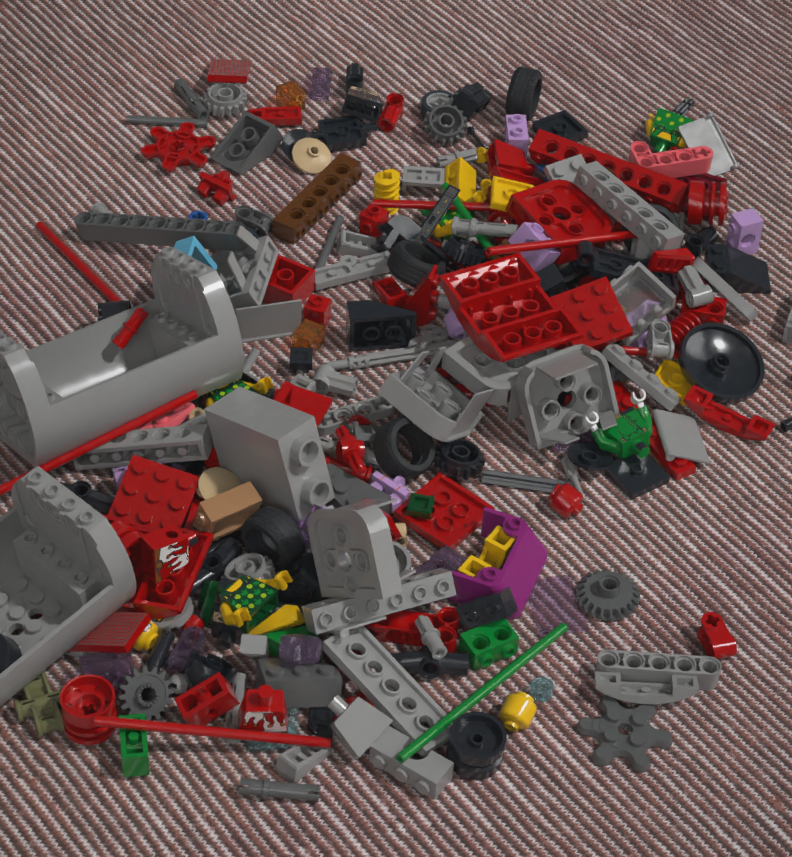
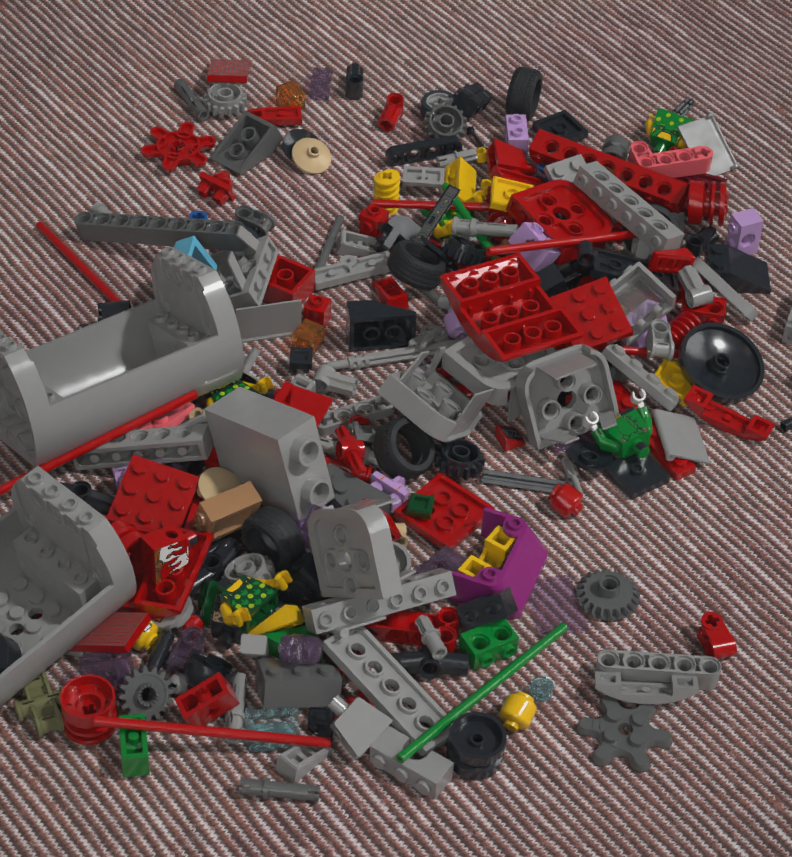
red axle [111,307,148,350] -> none
dark grey bar [127,115,208,127] -> none
red torso [238,685,288,734] -> none
reddish brown brick [273,153,362,245] -> none
black plate [311,115,376,151] -> none
black torso [341,86,384,123] -> none
red slope [404,265,440,326] -> none
none -> black beam [385,135,463,166]
none -> red slope [495,425,526,452]
none -> dark grey wheel [601,135,630,161]

